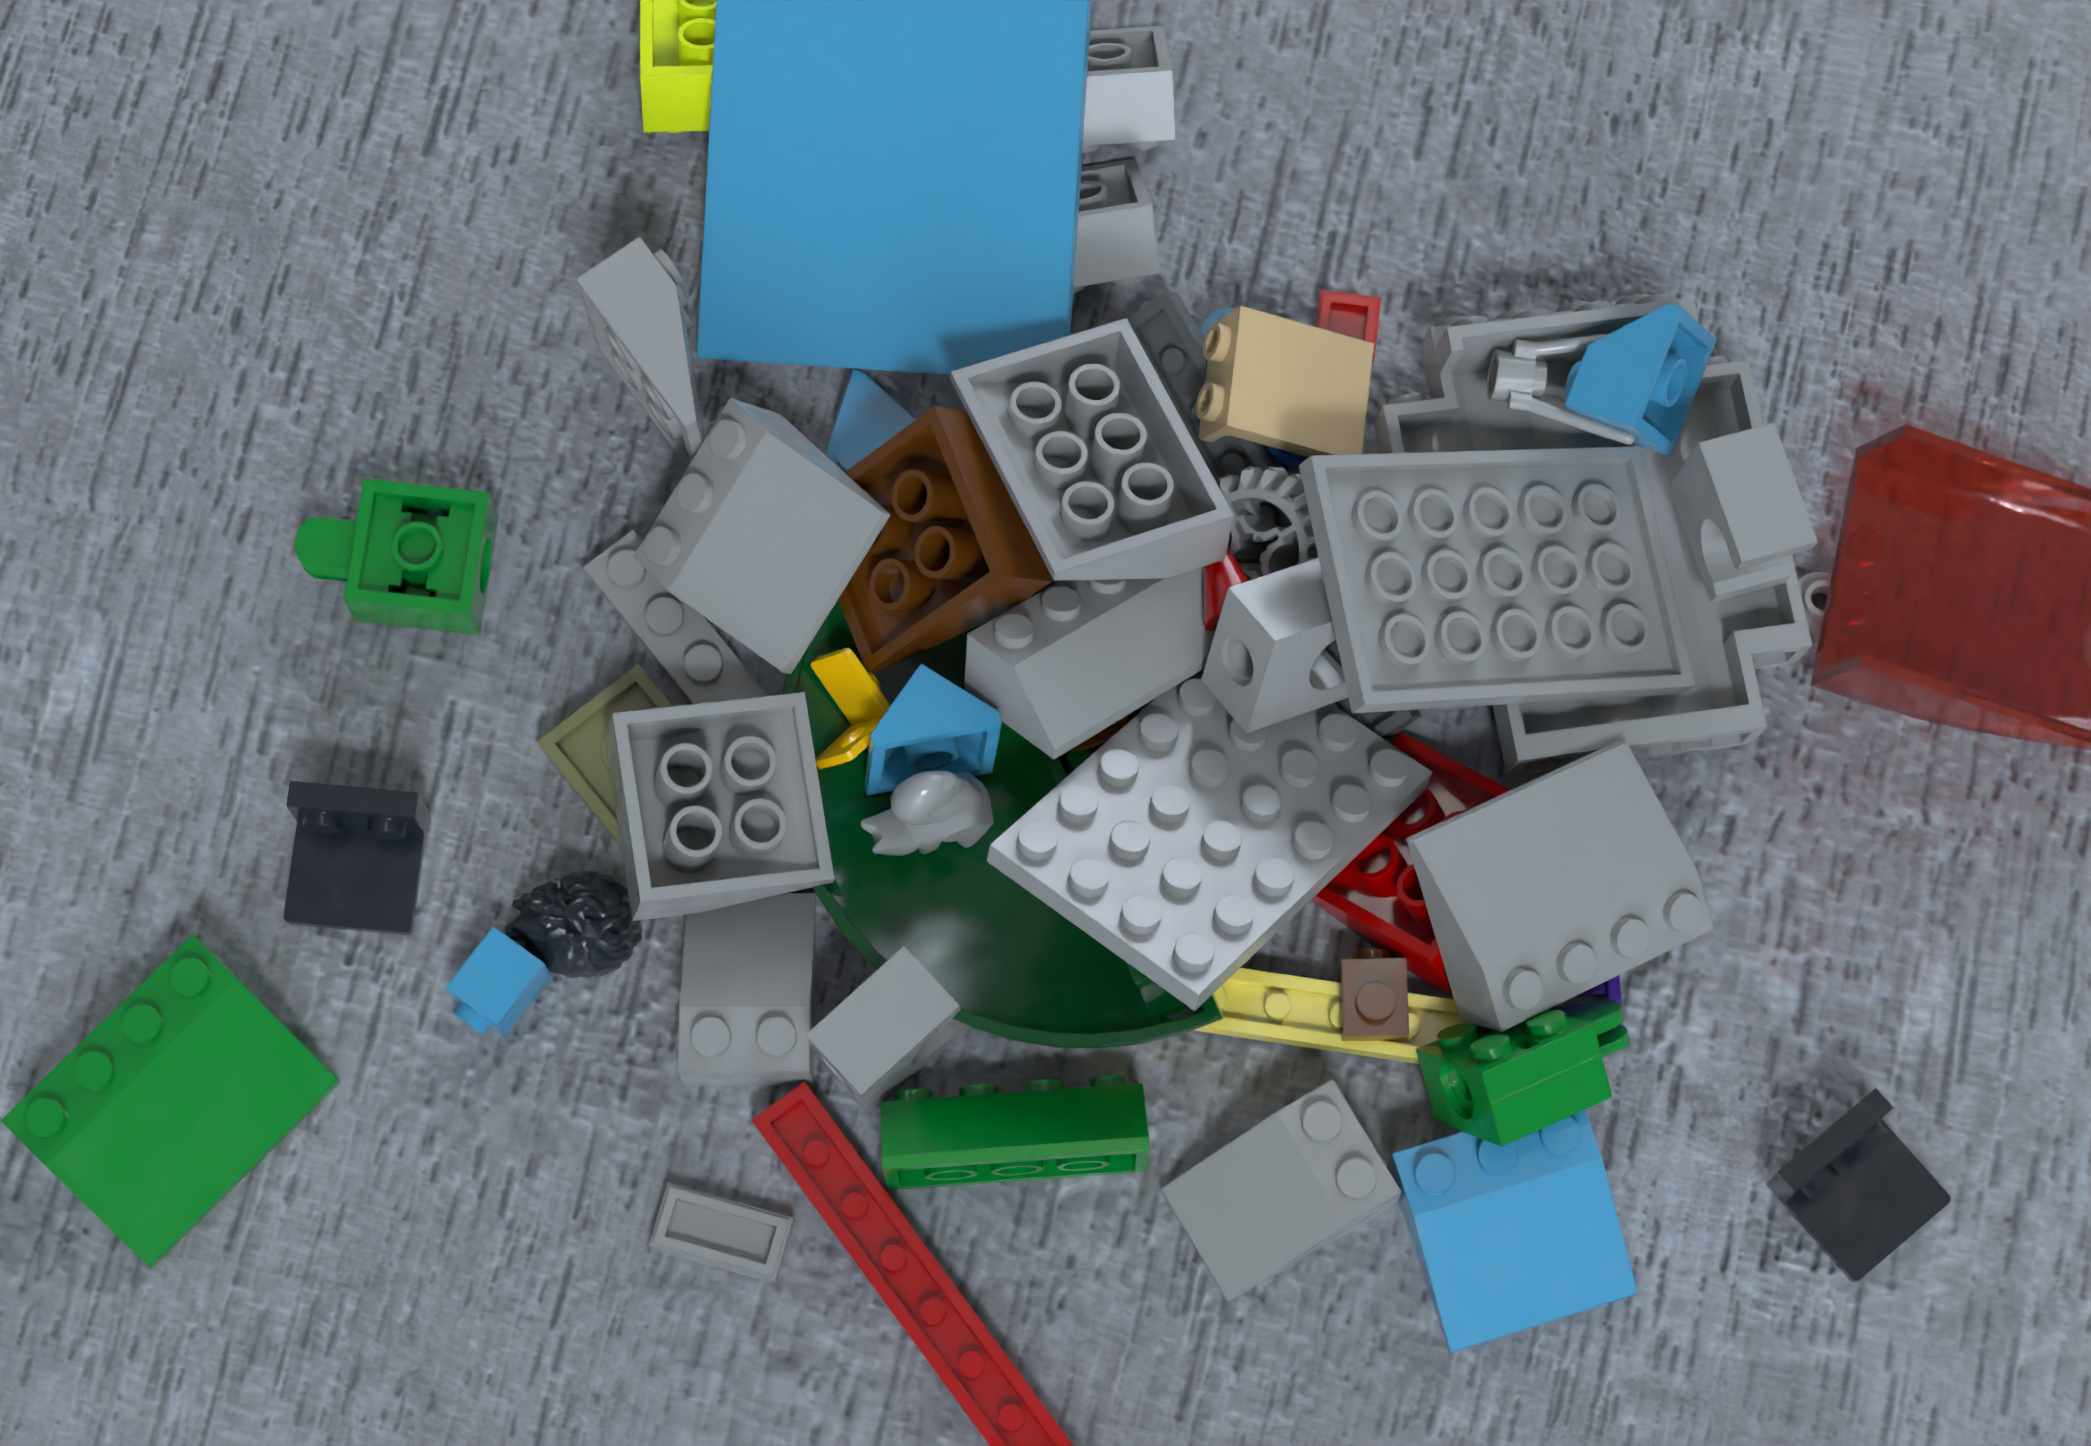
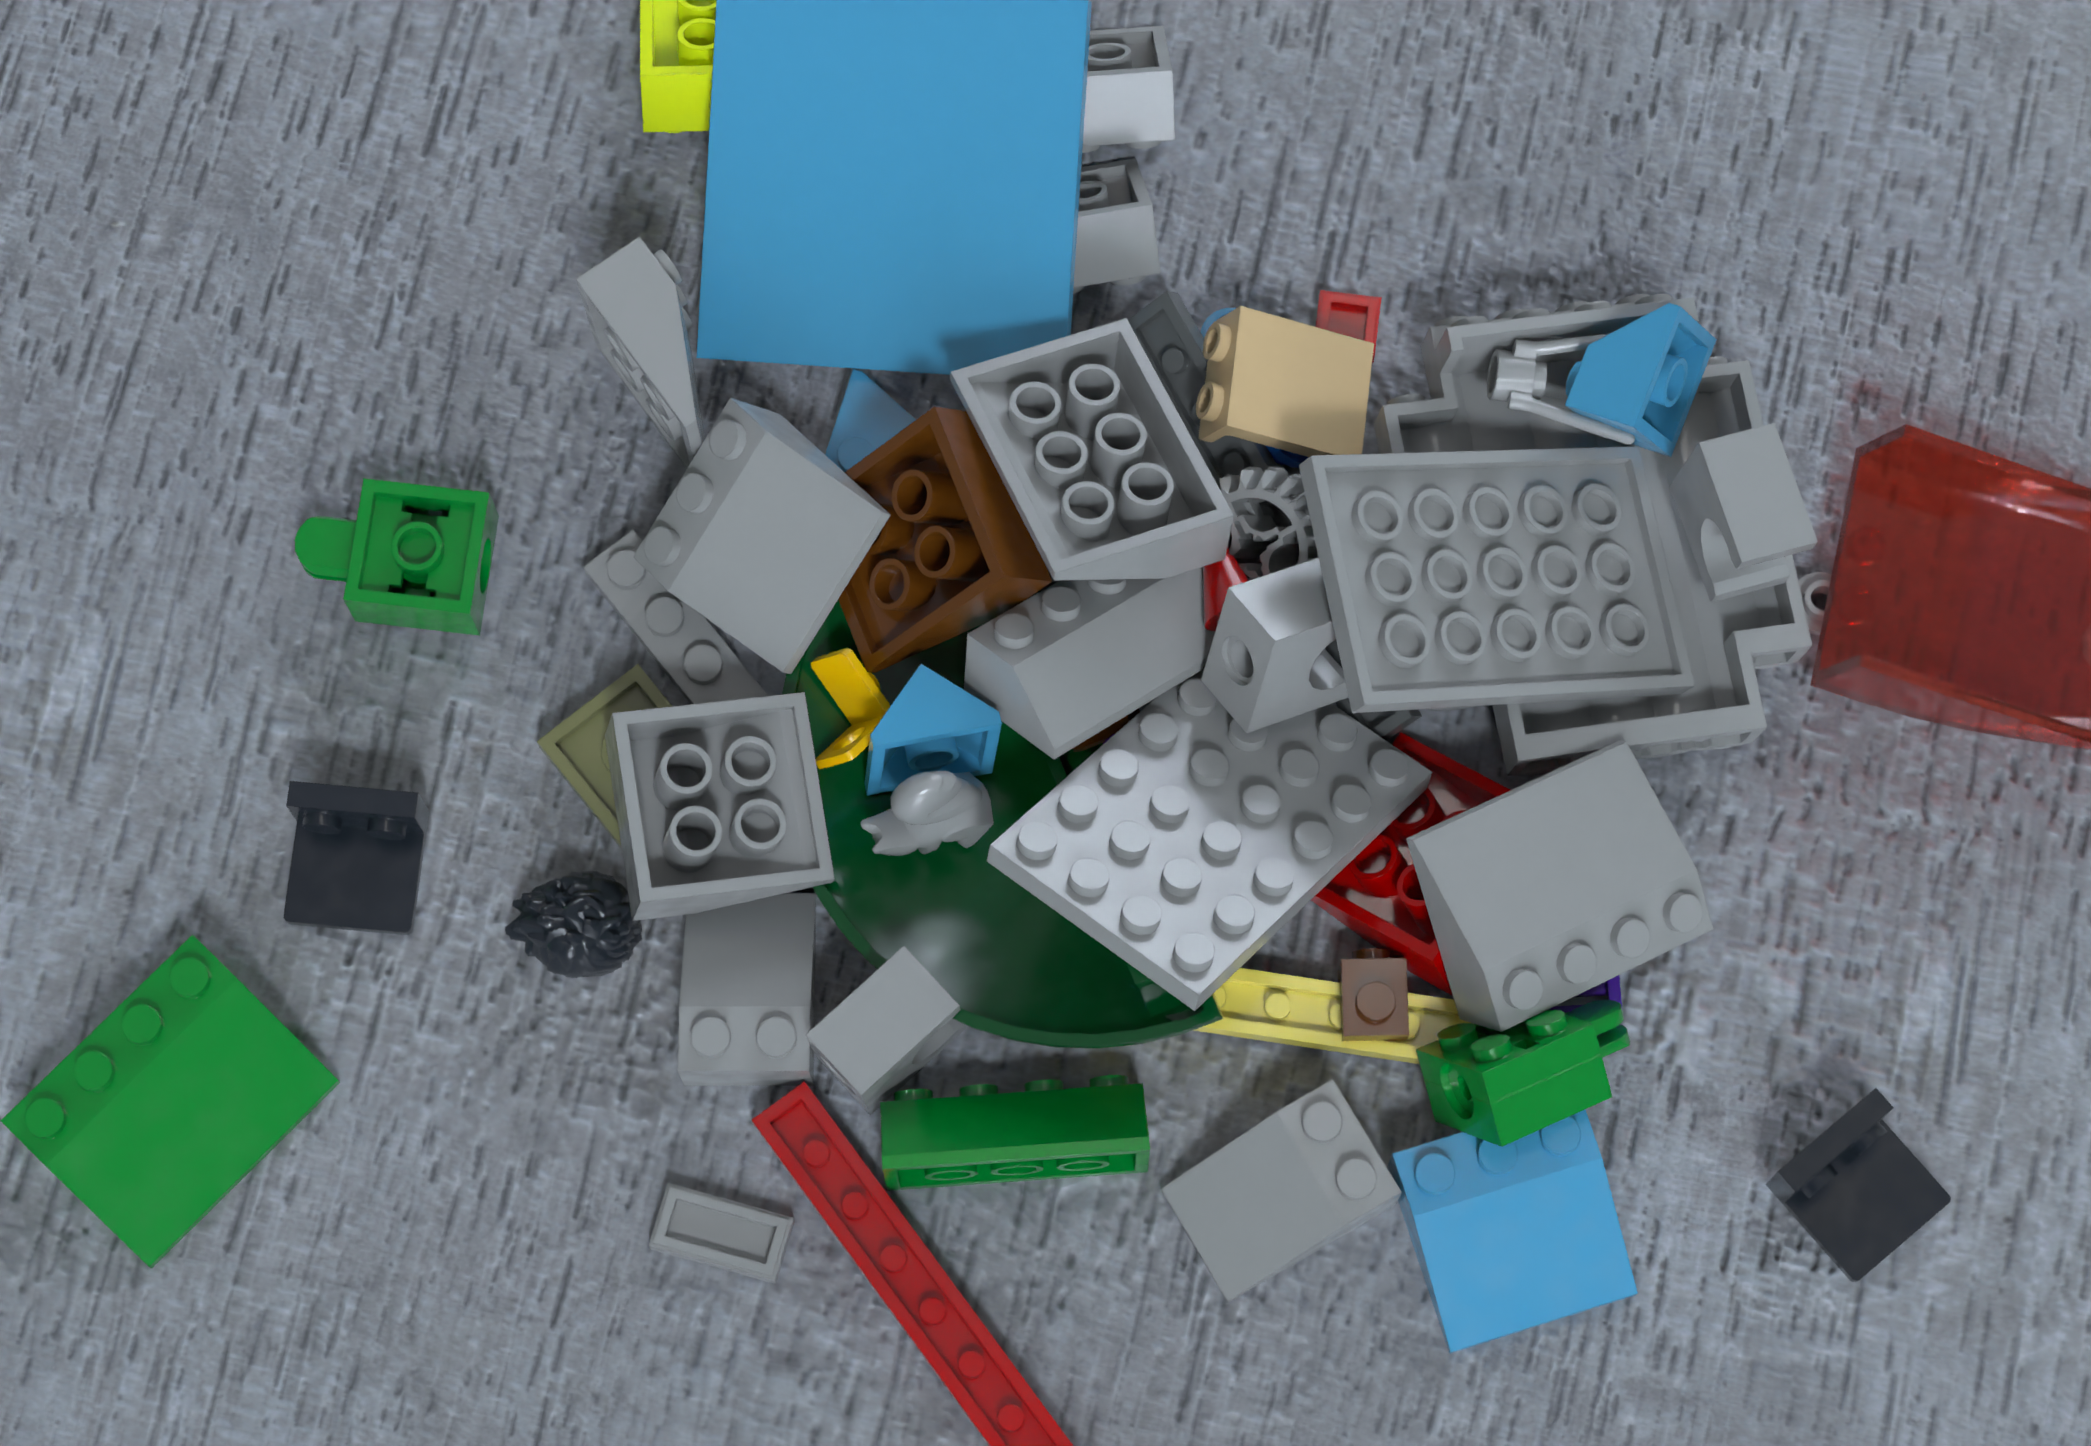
dark azure brick [445,926,552,1039] -> none

